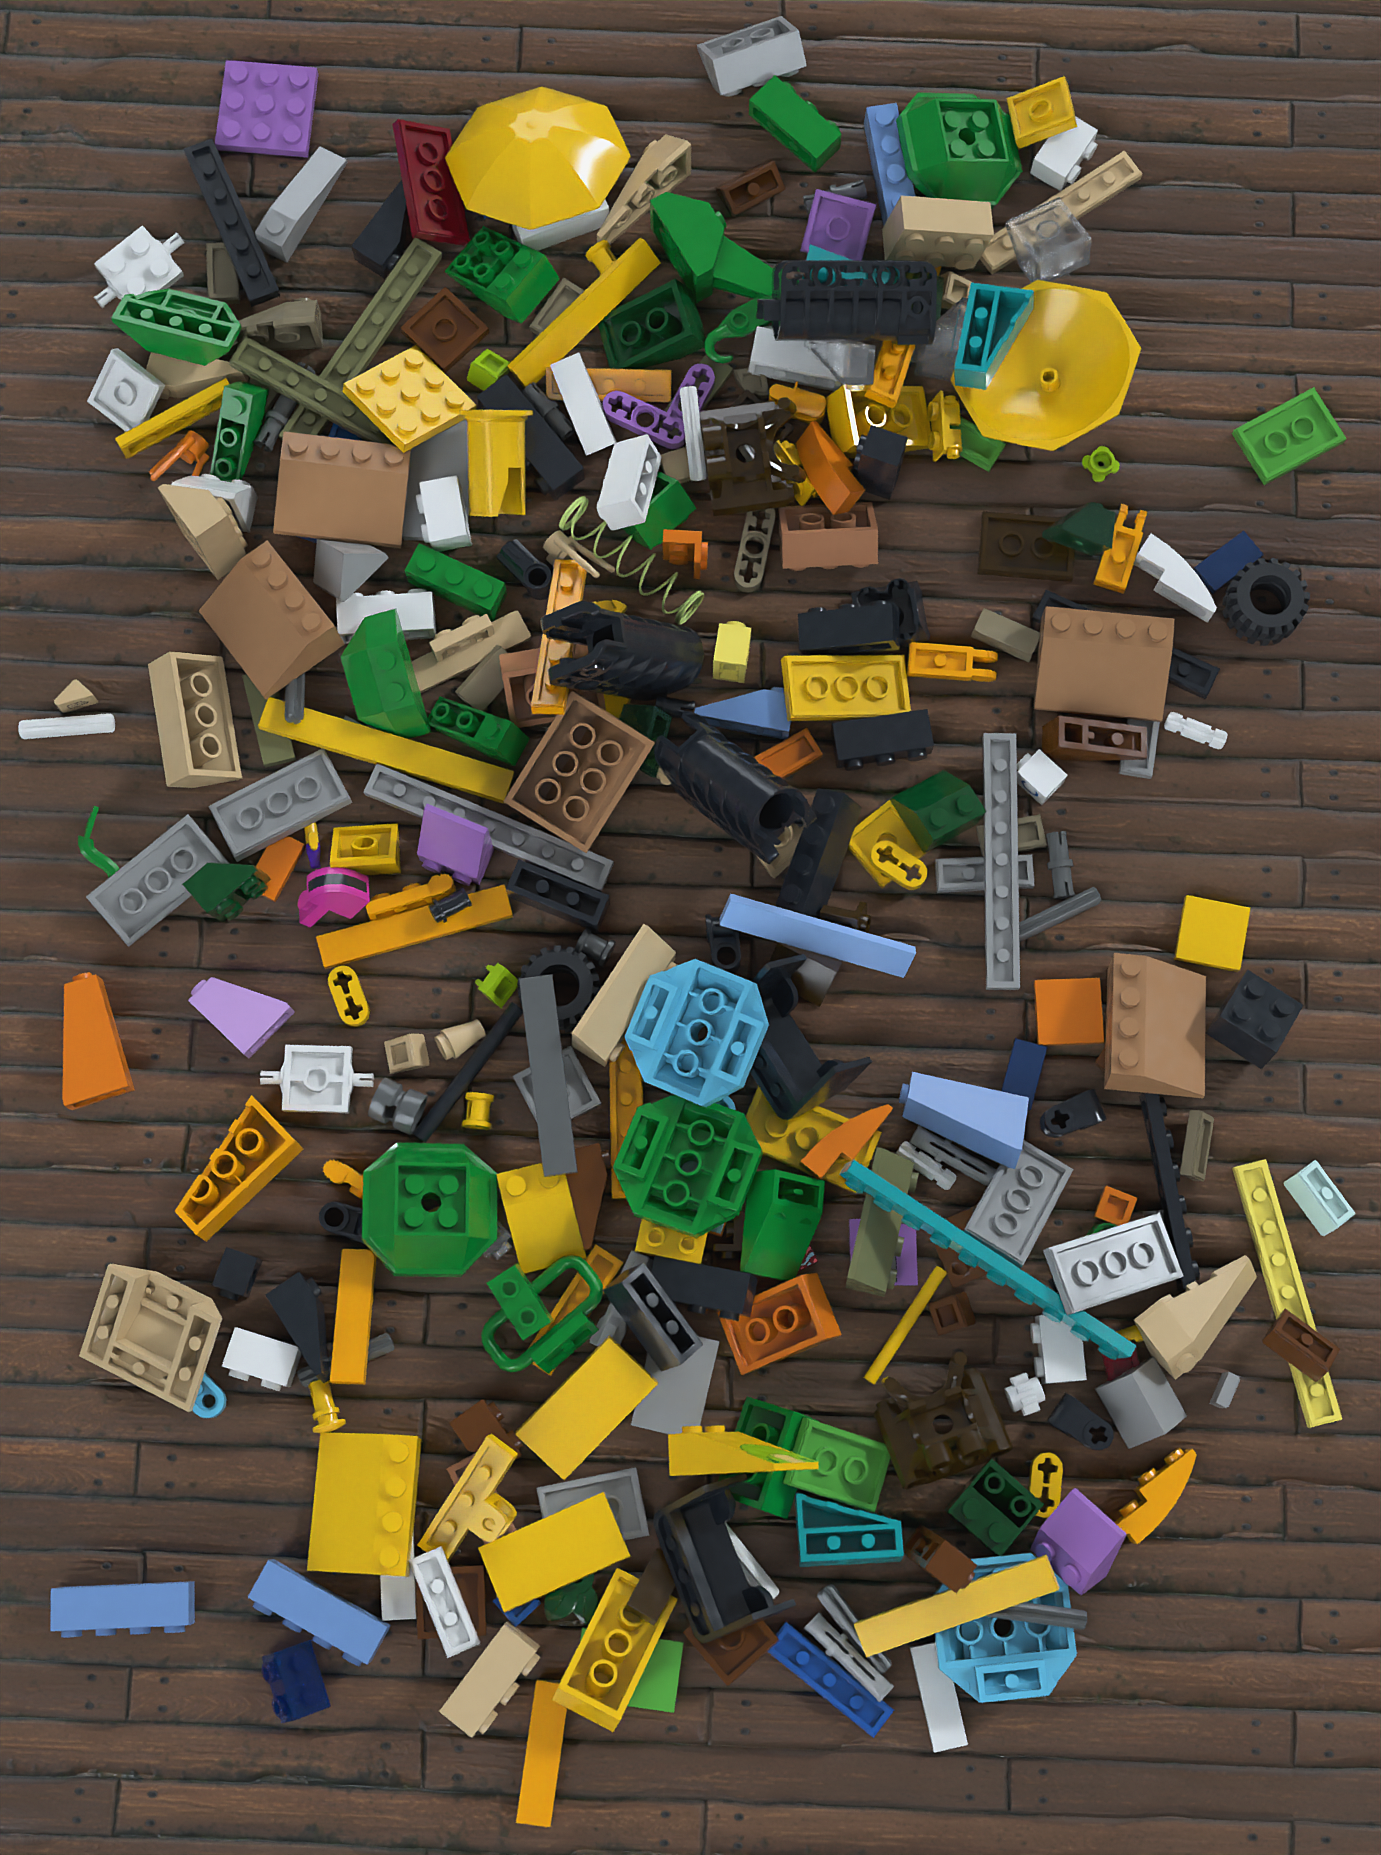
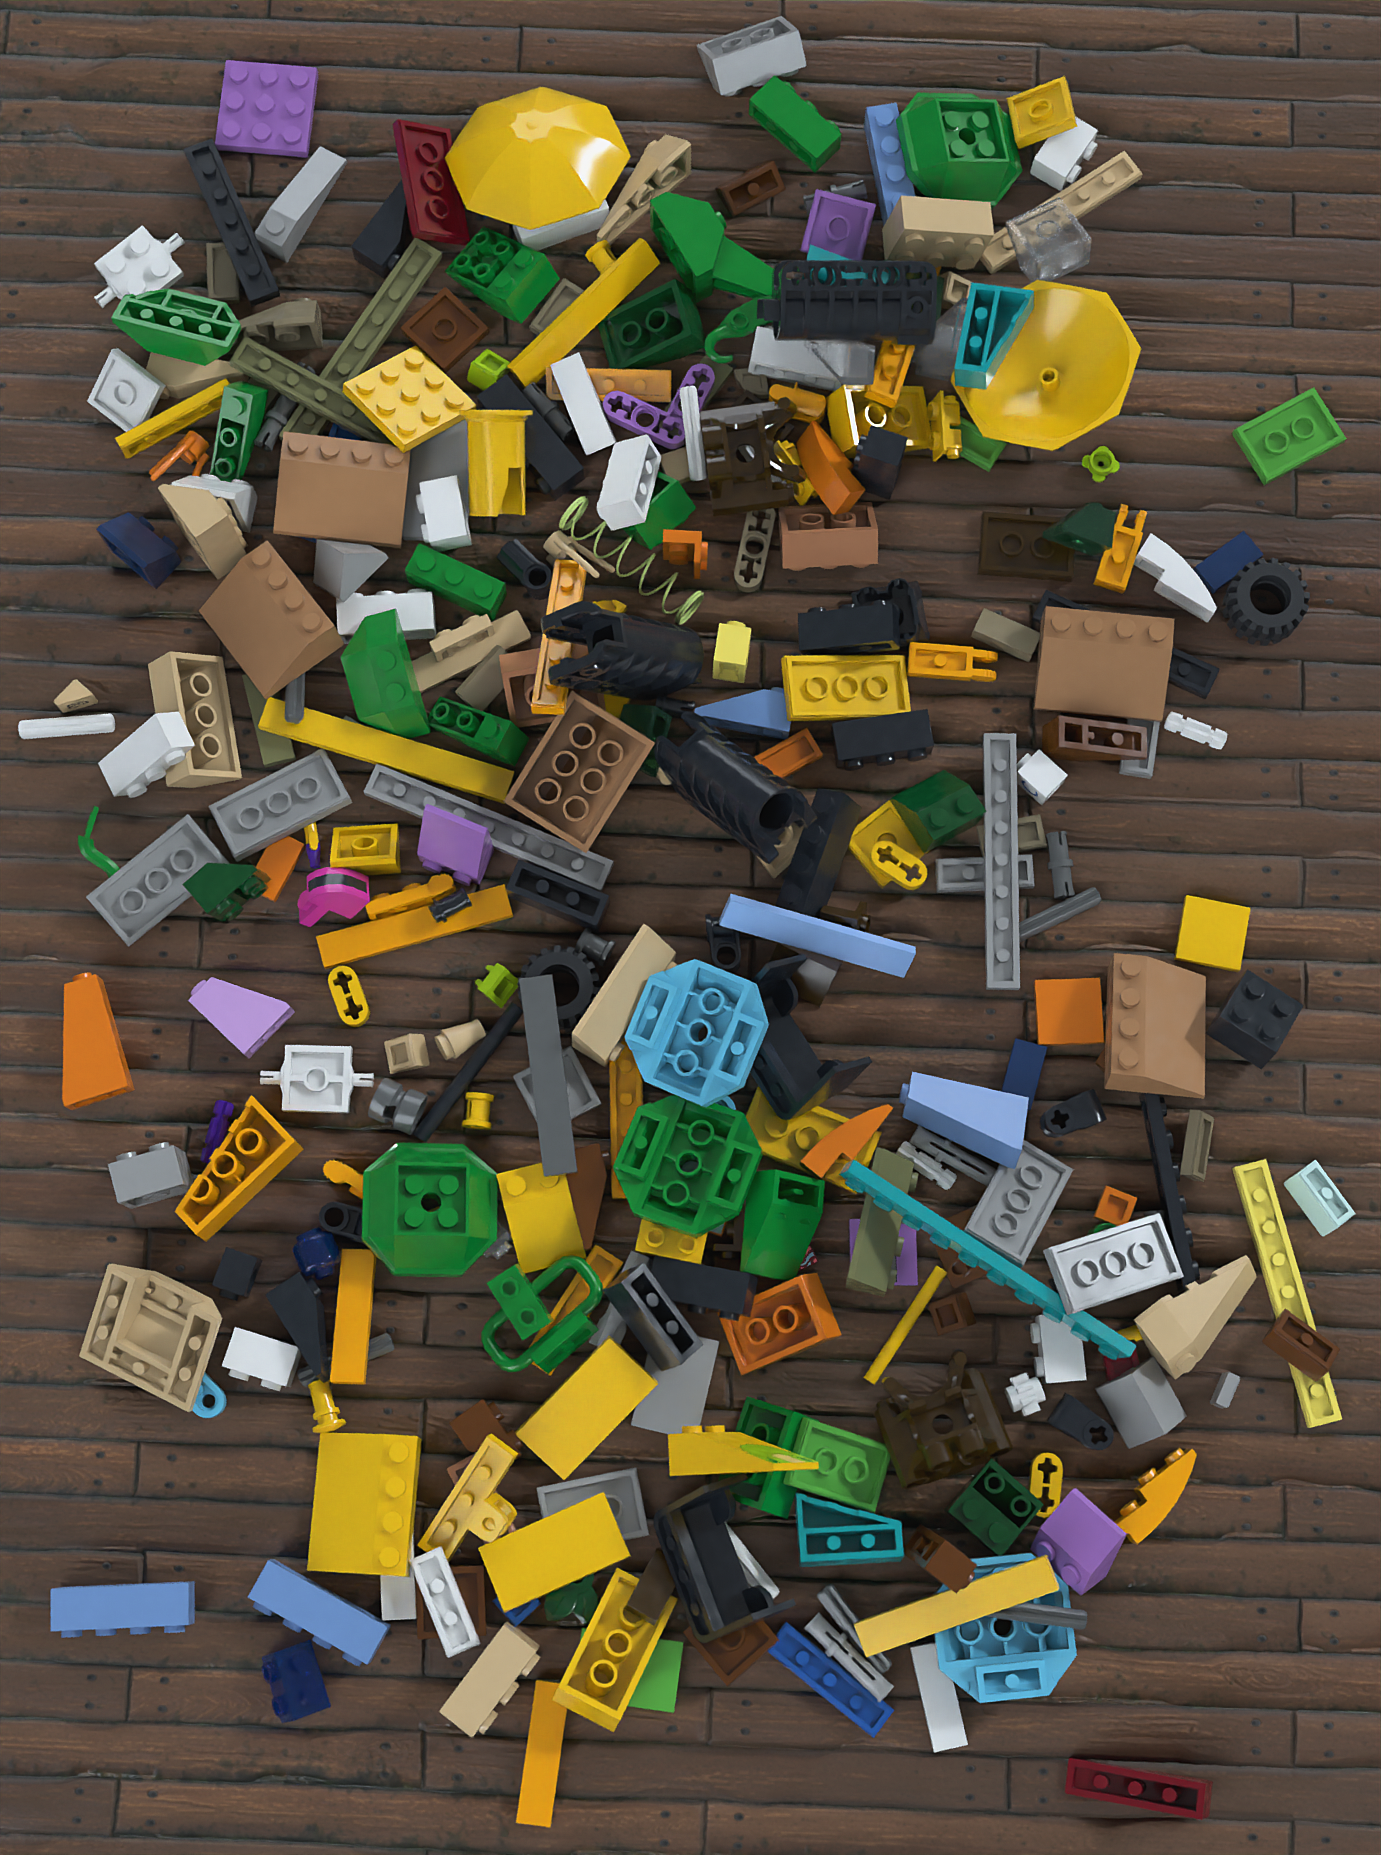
none -> dark blue slope [96,512,182,589]
none -> white brick [98,712,195,798]
none -> light grey brick [108,1142,193,1209]
none -> dark purple axle [200,1100,234,1164]
none -> clear blue head [293,1228,341,1280]
none -> dark red slope [1065,1758,1213,1820]

